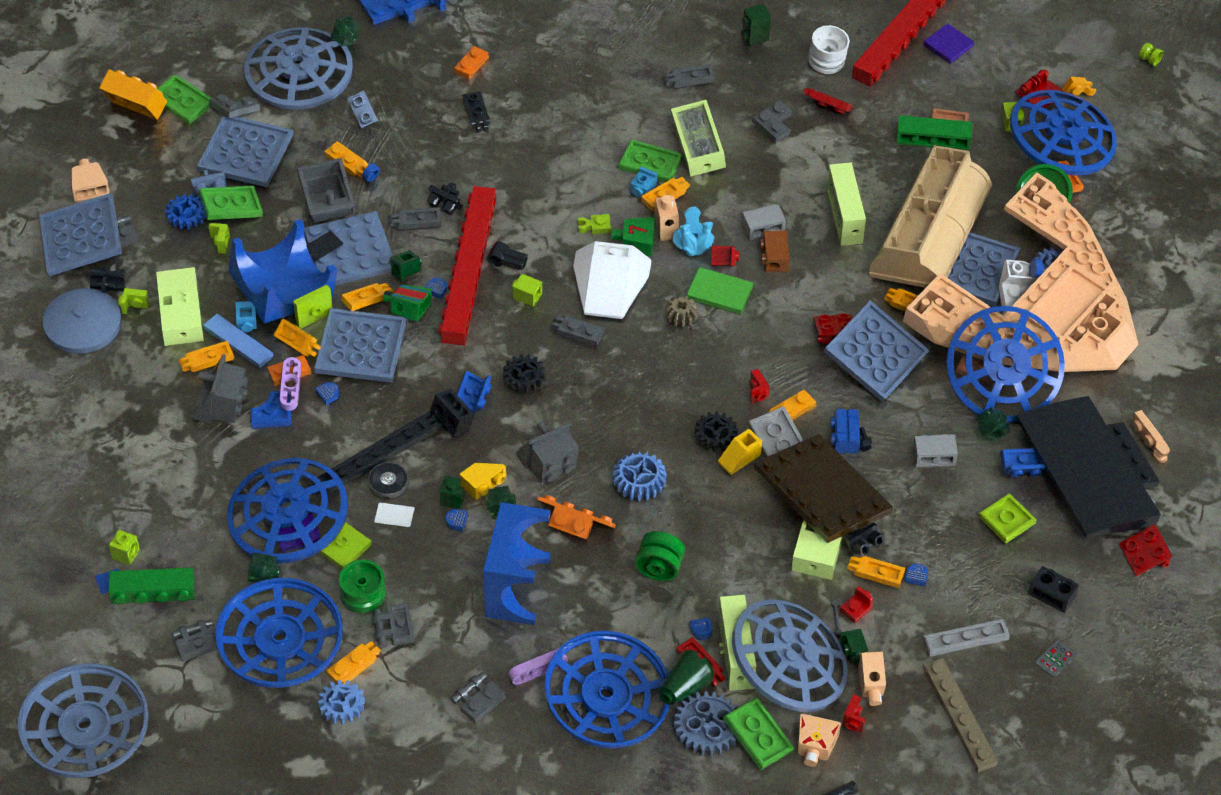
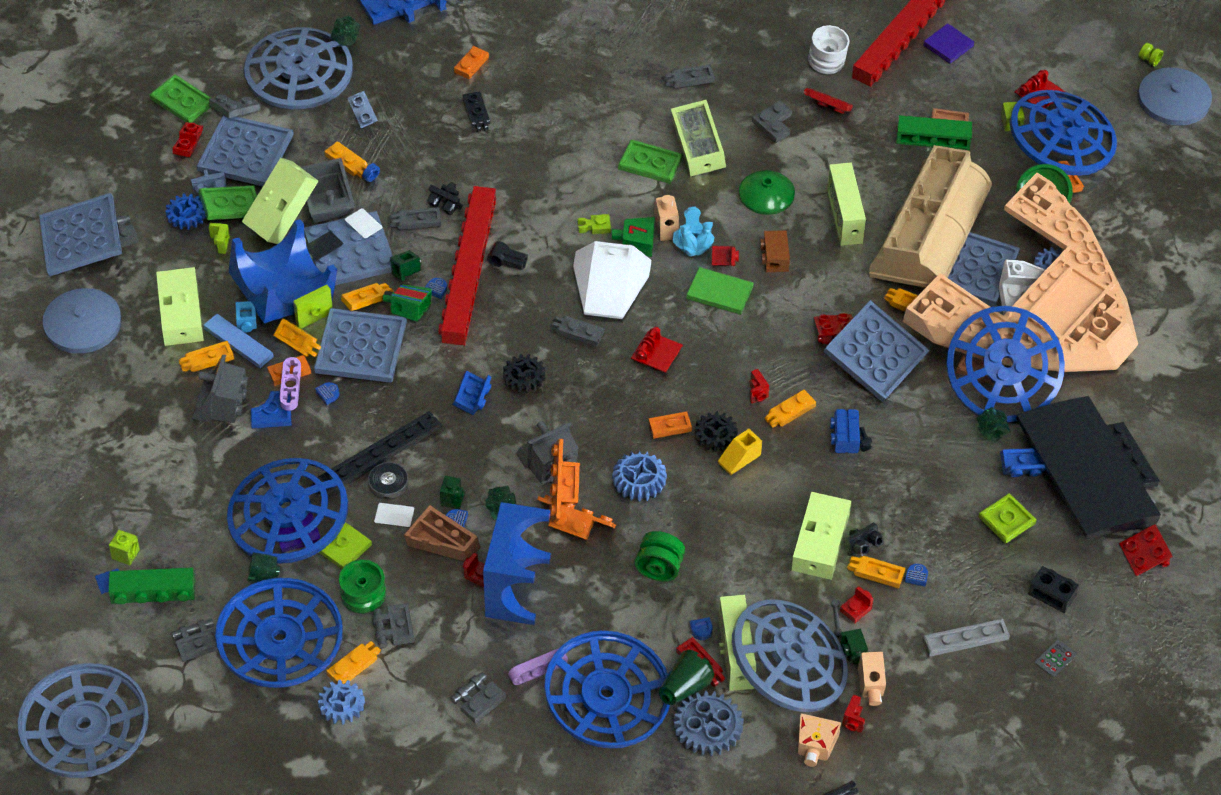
light nougat torso [72,159,110,202] -> none
black hips [89,268,126,293] -> none
light orange brick [99,69,167,120] -> none
lime bracket [118,288,150,314] -> none
black brick [430,388,475,437] -> none
yellow slope [460,463,506,500] -> none
lime brick [511,274,542,307] -> none
dark azure brick [630,166,657,198] -> none
light orange hinge [641,177,690,212] -> none
dark tan gear [665,295,697,327] -> none
bright green tile [723,698,795,770] -> none
dark green brick [741,3,771,46] -> none
light grey brick [742,204,786,241] -> none
light grey tile [748,406,803,457] -> none
dark brown plate [754,434,893,543] -> none
light grey brick [913,434,958,467] -> none
dark tan plate [923,658,998,772] -> none
blue tile [1029,258,1043,278] -> none
light orange plate [1062,76,1097,96] -> none
light nougat hinge [1132,410,1170,463] -> none
none -> red slope [172,122,203,157]
none -> yellowish green brick [242,158,318,244]
none -> white sticker [345,208,383,239]
none -> nougat wedge [404,505,481,561]
none -> red bracket [463,553,485,588]
none -> orange bracket [549,439,580,522]
none -> red hinge [631,326,683,373]
none -> orange plate [648,411,692,439]
none -> green dish [739,170,795,215]
none -> sand blue dish [1138,68,1212,126]

